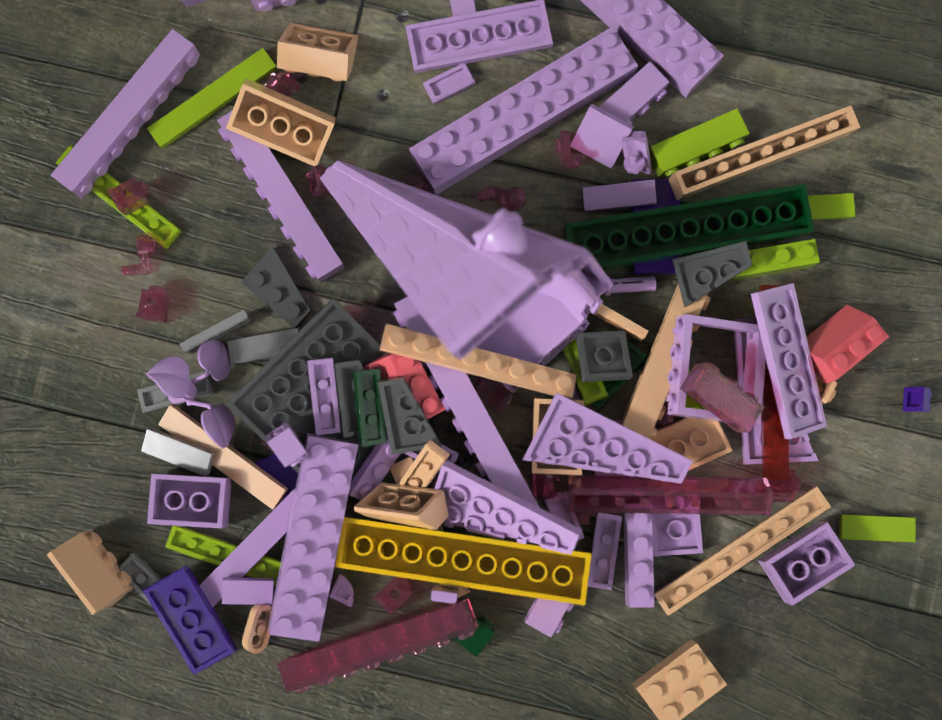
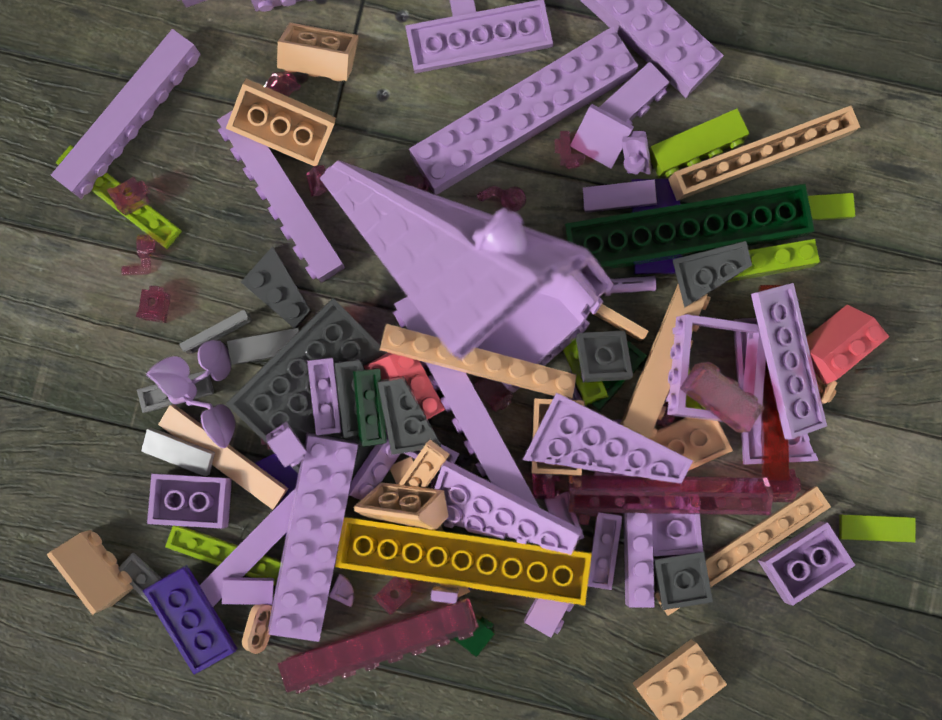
lime tile [147,48,278,149] -> none
lavender tile [423,63,475,105] -> none
dark purple tile [902,387,932,413] -> none
none -> dark grey plate [653,551,713,610]

